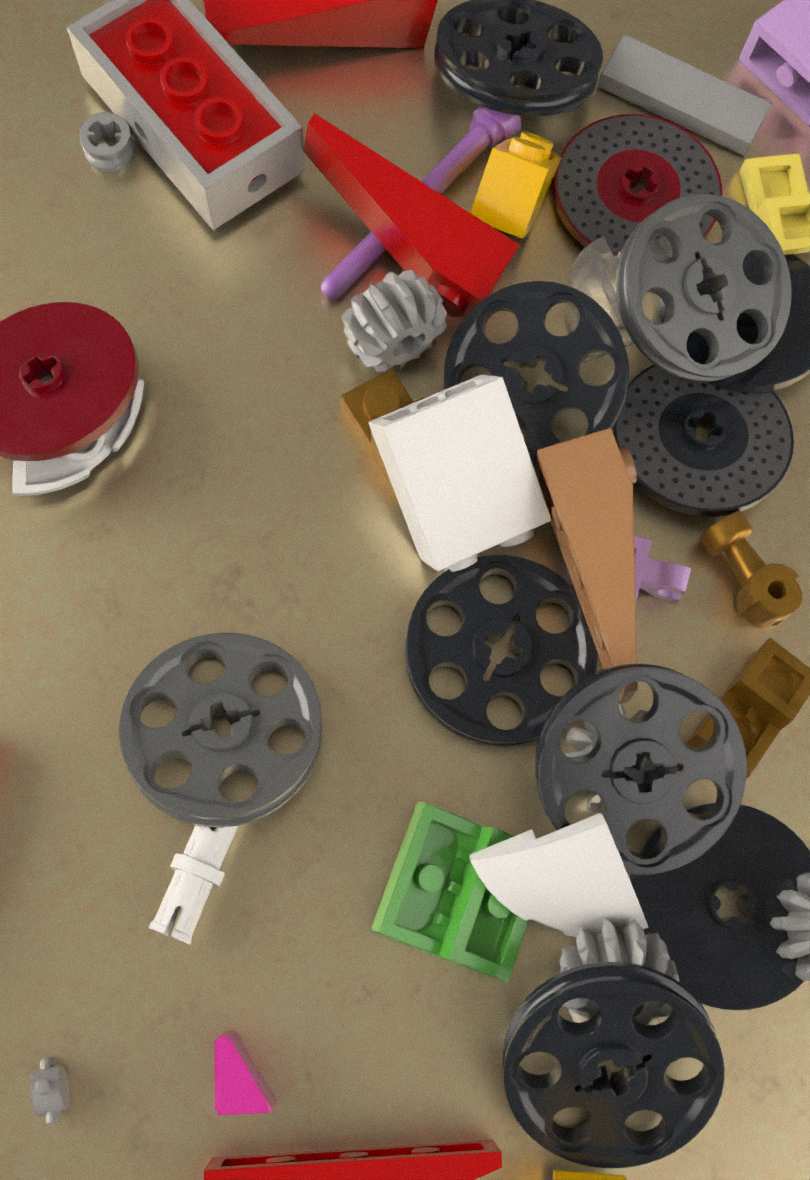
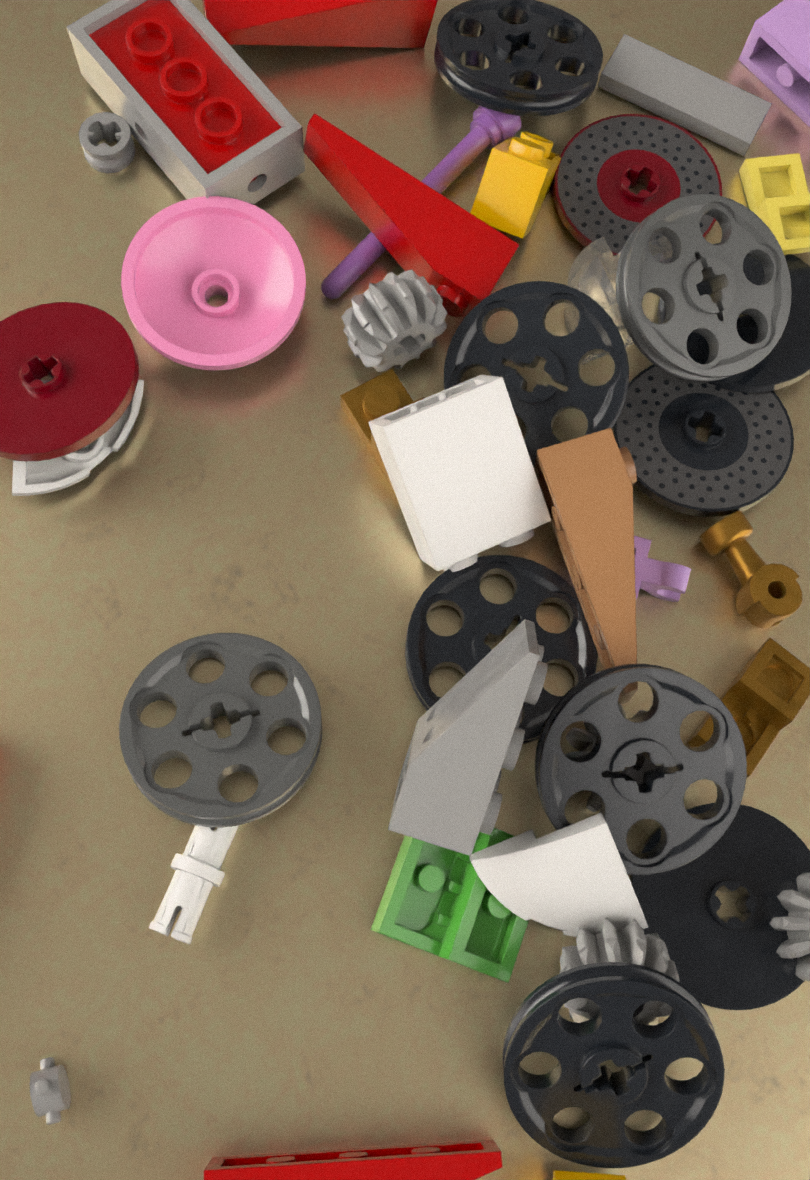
dark pink slope [214,1031,276,1116] -> none
none -> bright pink dish [121,196,306,371]
none -> light grey slope [388,619,548,856]

